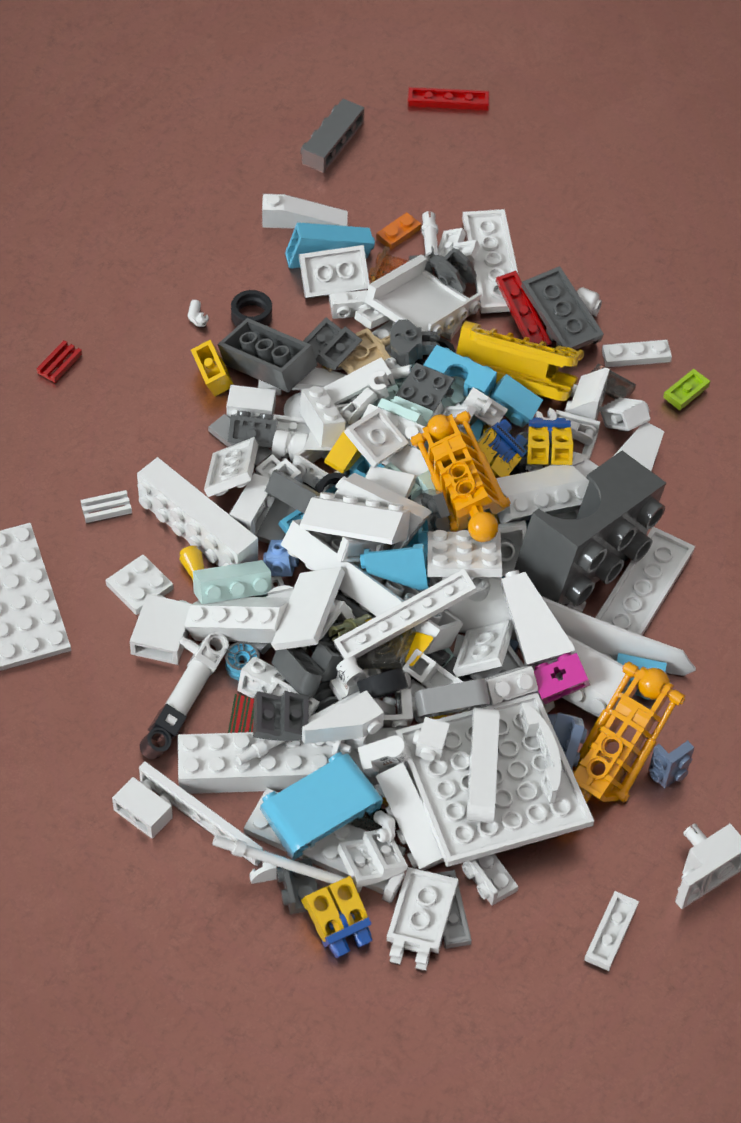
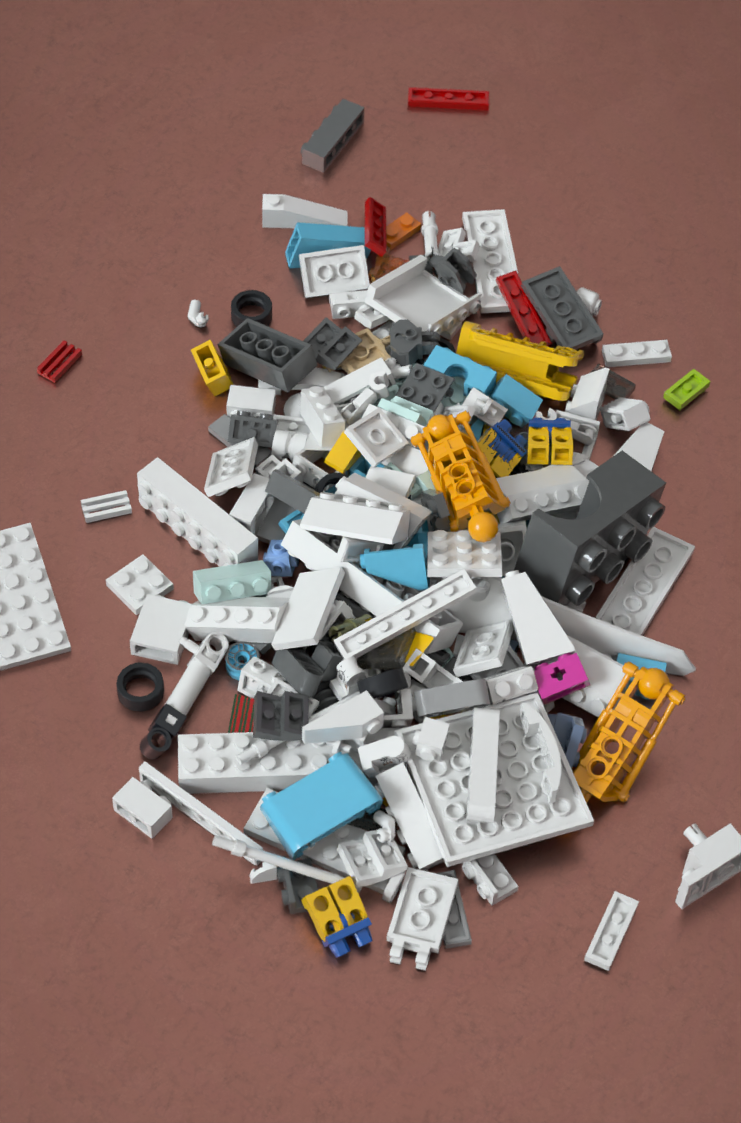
yellow cone [179,546,204,581] -> none
sand blue bracket [648,740,695,788] -> none
none -> black tyre [116,662,164,712]
none -> red tile [365,197,387,257]

